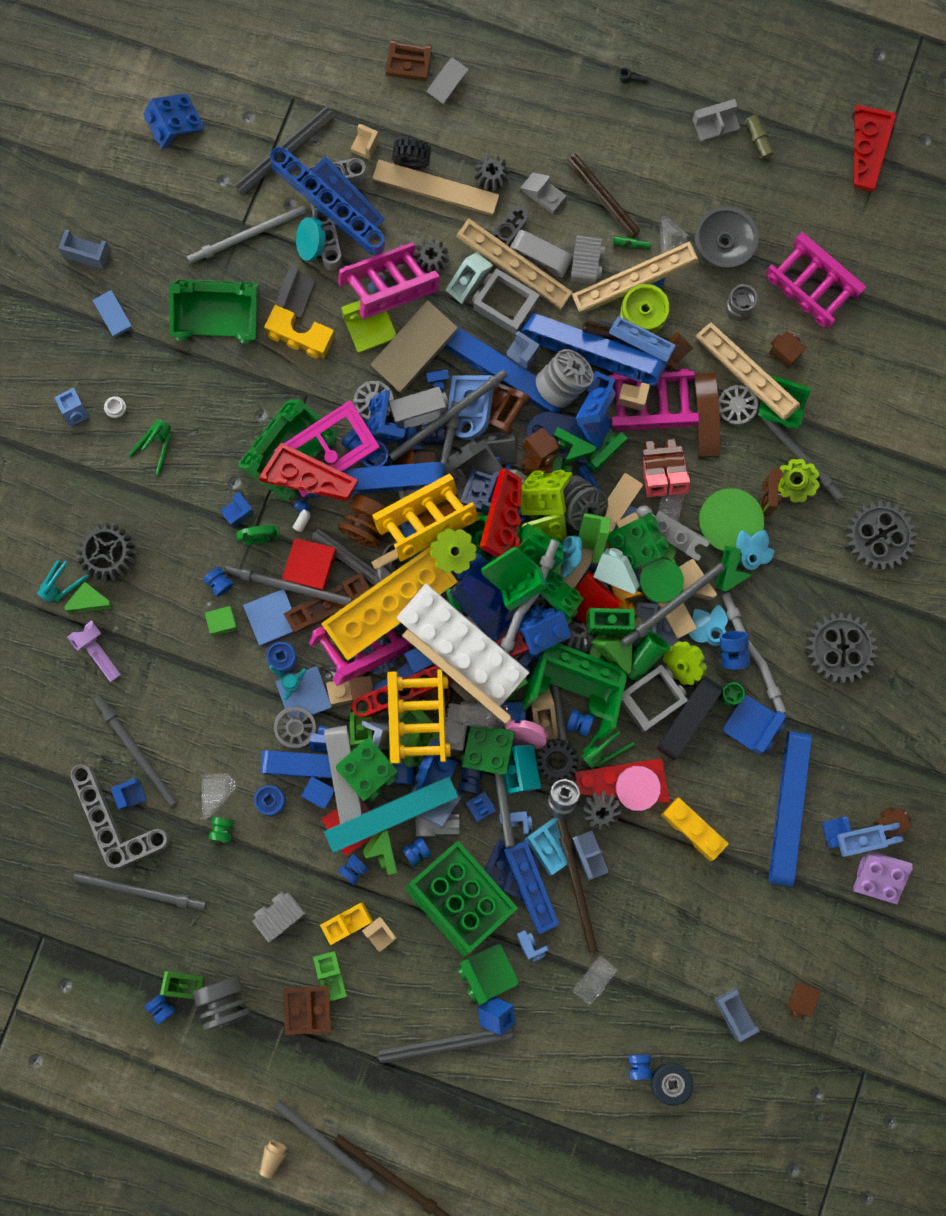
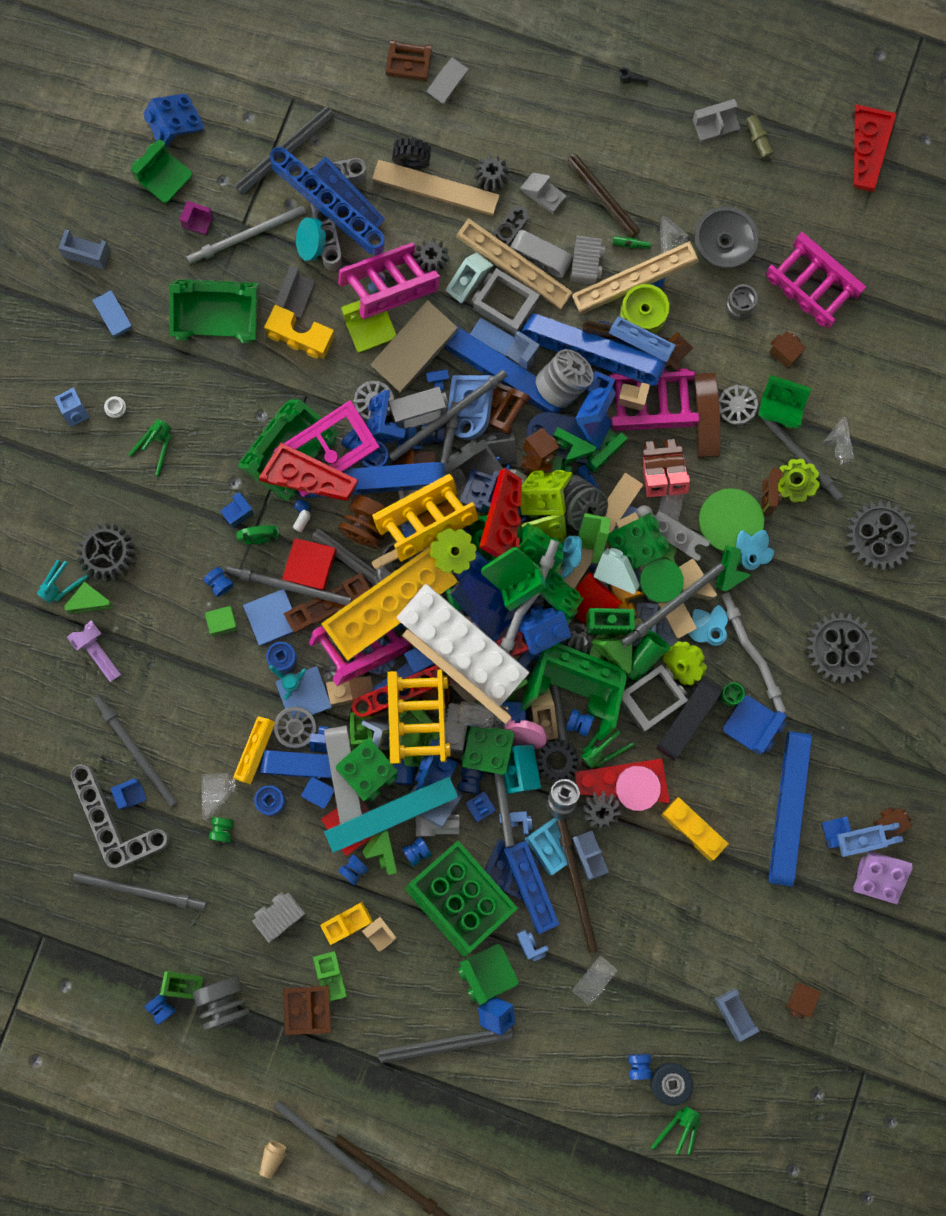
tan panel [351,124,379,160] -> none
tan tile [695,322,800,421] -> none
blue wheel [719,631,750,670] -> none
none -> green bracket [131,139,193,204]
none -> magenta panel [179,201,214,235]
none -> yellow tile [233,716,275,785]
none -> medium blue tile [470,317,515,357]
none -> green plant [651,1106,701,1155]
none -> clear slope [821,417,854,465]

